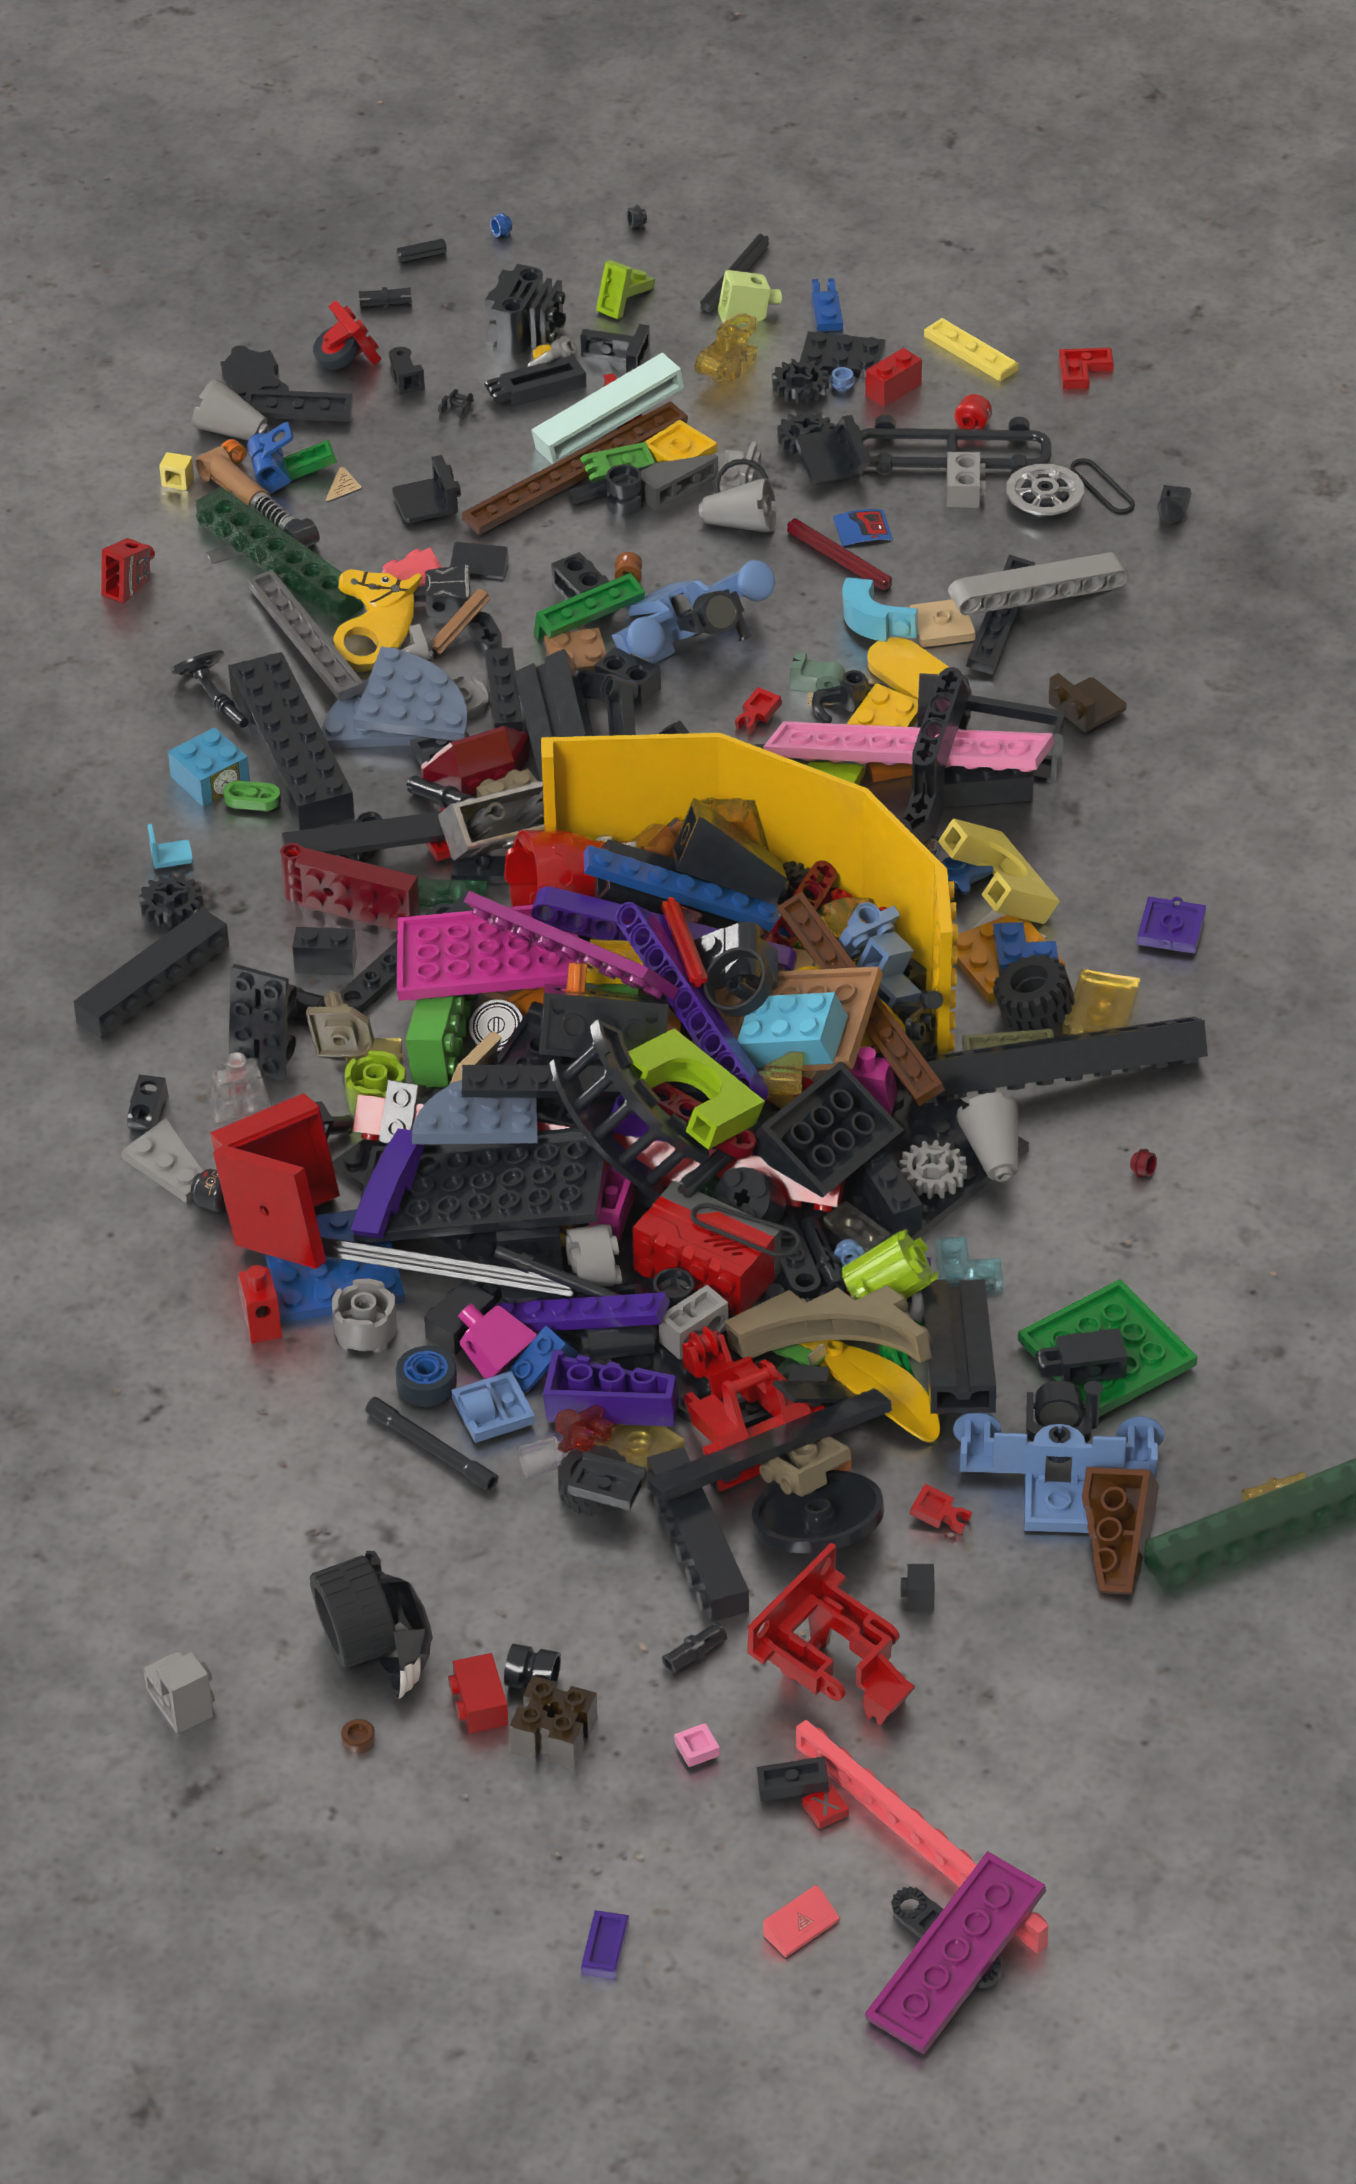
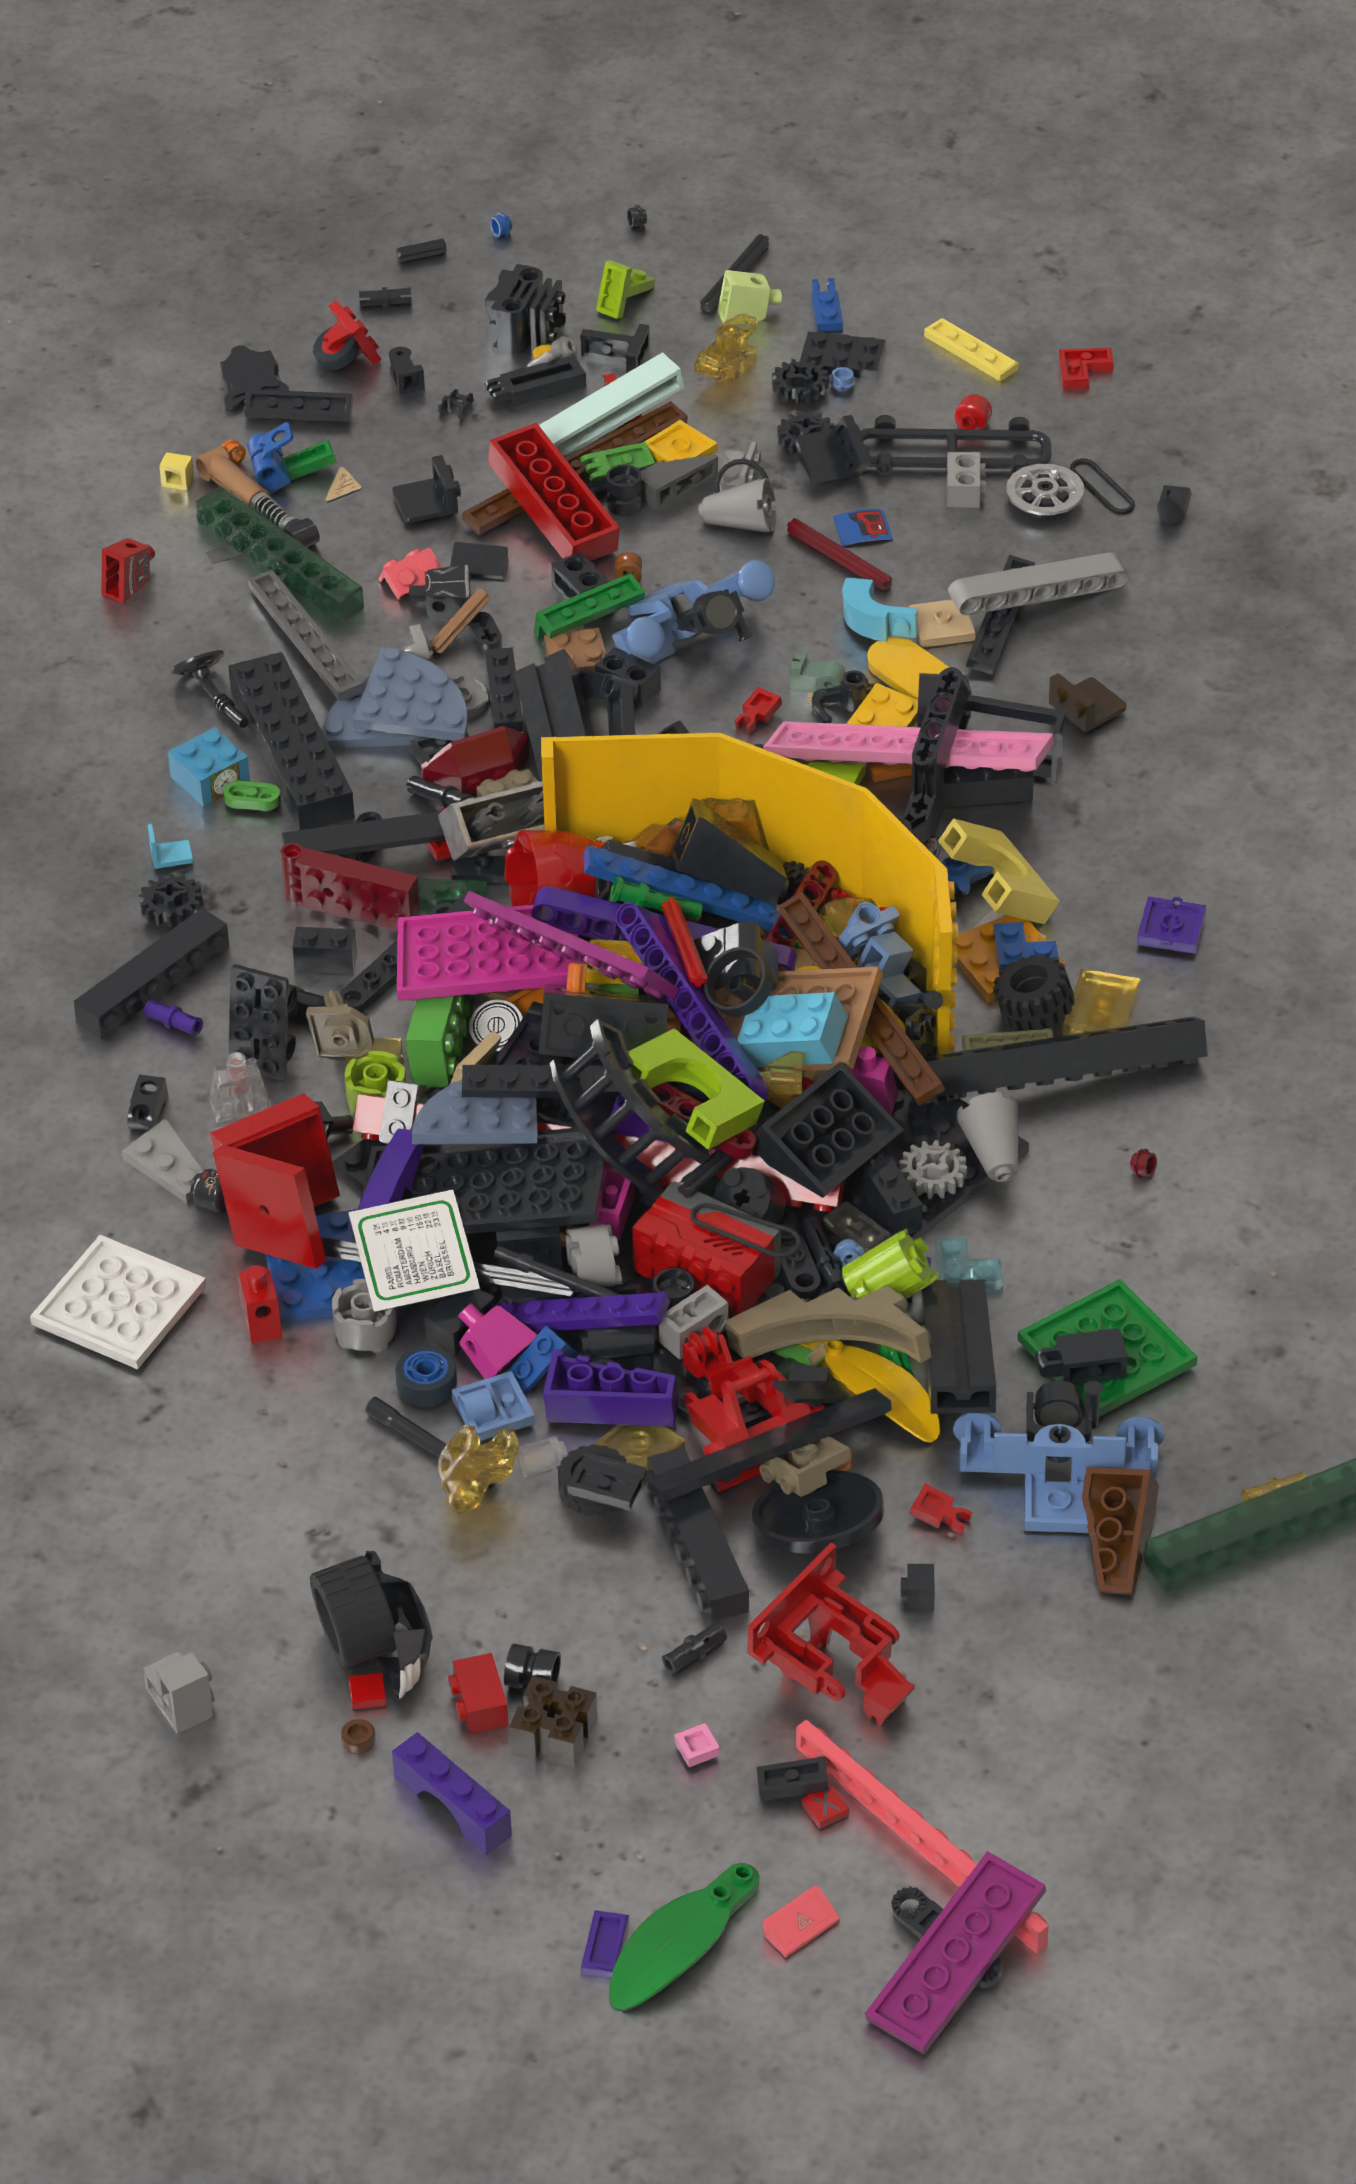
light grey cone [192,379,269,441] -> none
yellow animal [332,569,423,672] -> none
clear red hips [555,1405,613,1453] -> none
red brick [865,348,922,407] -> none
none -> white plate [30,1235,207,1369]
none -> dark purple pin [144,999,203,1036]
none -> white sticker [348,1190,480,1312]
none -> red tile [349,1672,386,1710]
none -> dark purple arch [392,1732,512,1855]
none -> clear yellow piece [438,1425,519,1513]
none -> red brick [488,422,620,561]
none -> green plant [609,1863,760,2011]
none -> green pin [610,876,702,922]

